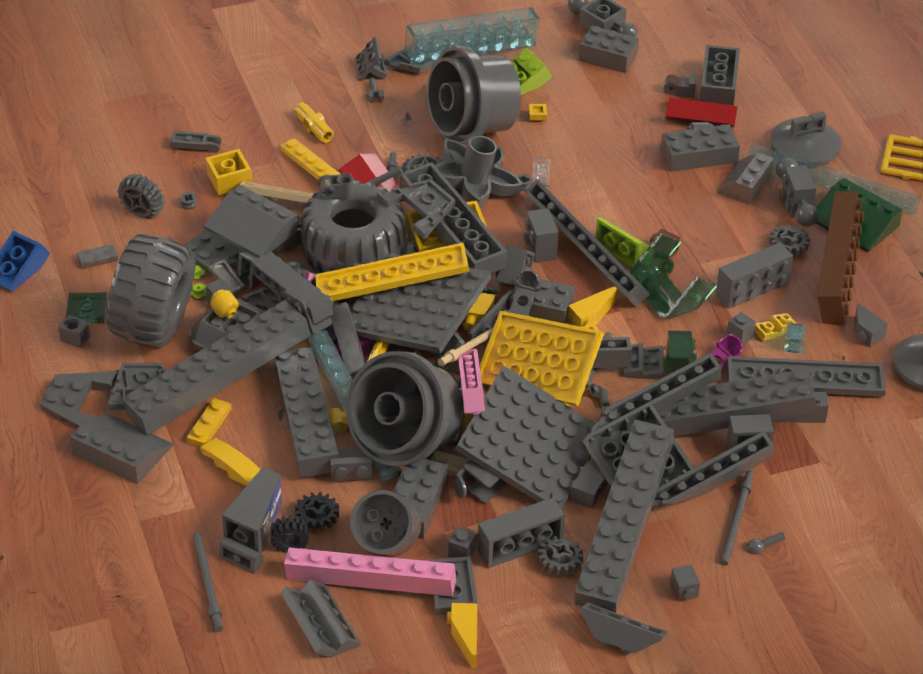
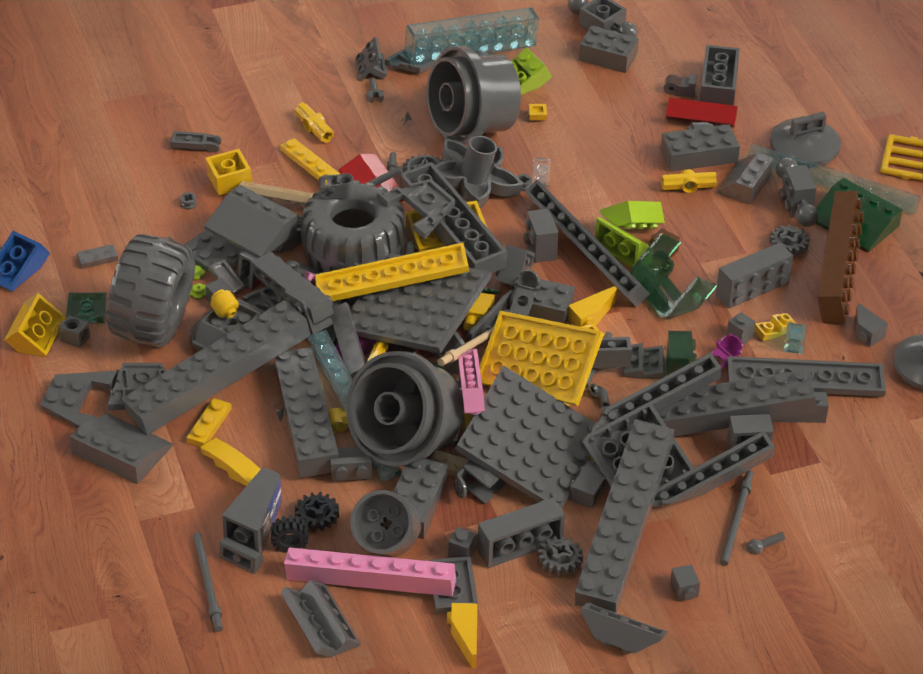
dark grey gear [117,173,165,219] -> none
none -> yellow slope [4,293,66,357]
none -> lime slope [599,201,665,230]
none -> yellow piece [661,169,717,193]

